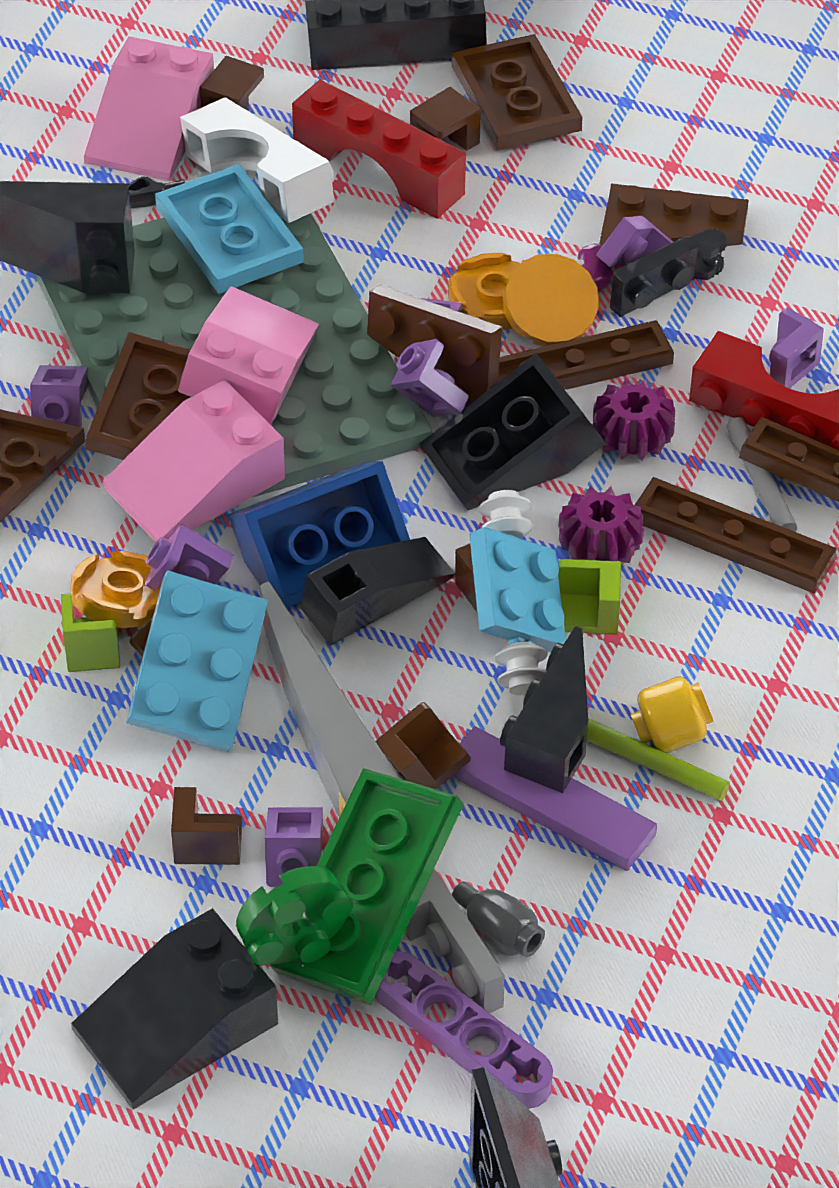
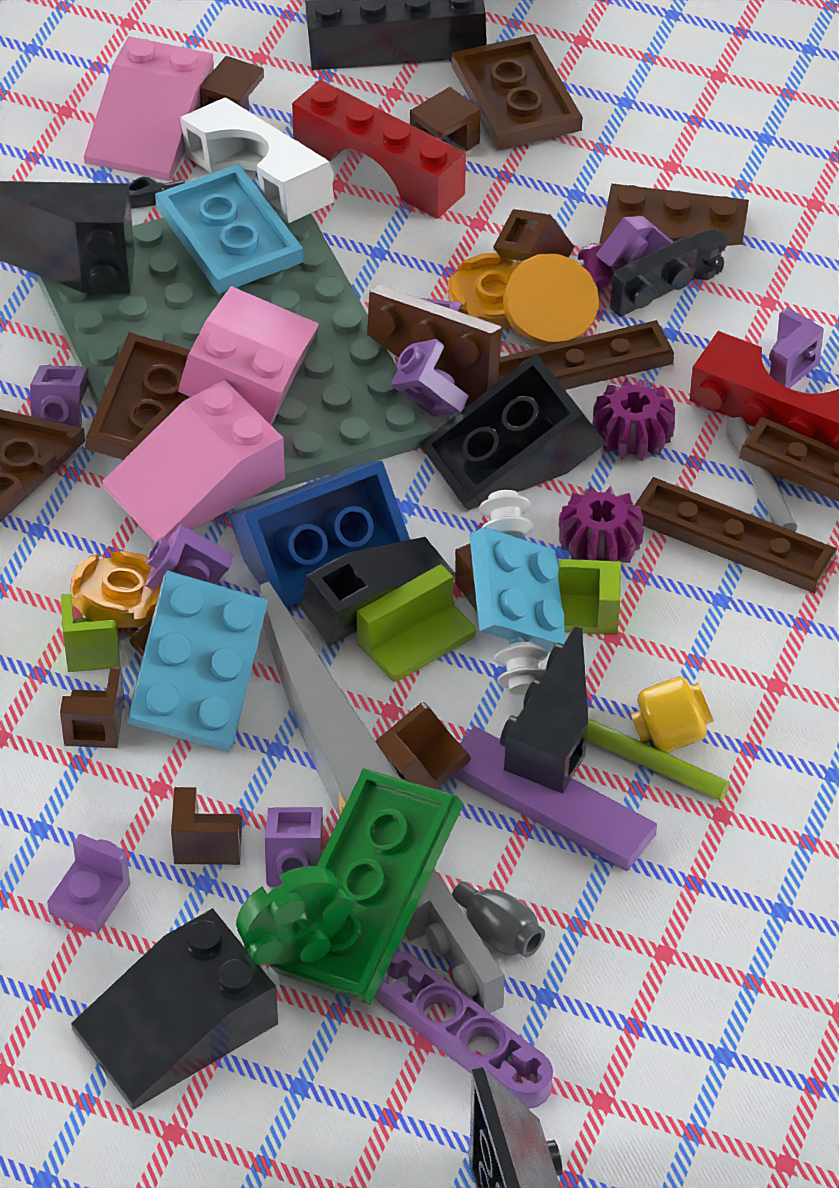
none -> medium lavender bracket [47,834,130,934]
none -> reddish brown panel [60,667,125,748]
none -> lime panel [357,564,476,682]
none -> reddish brown panel [493,209,575,261]

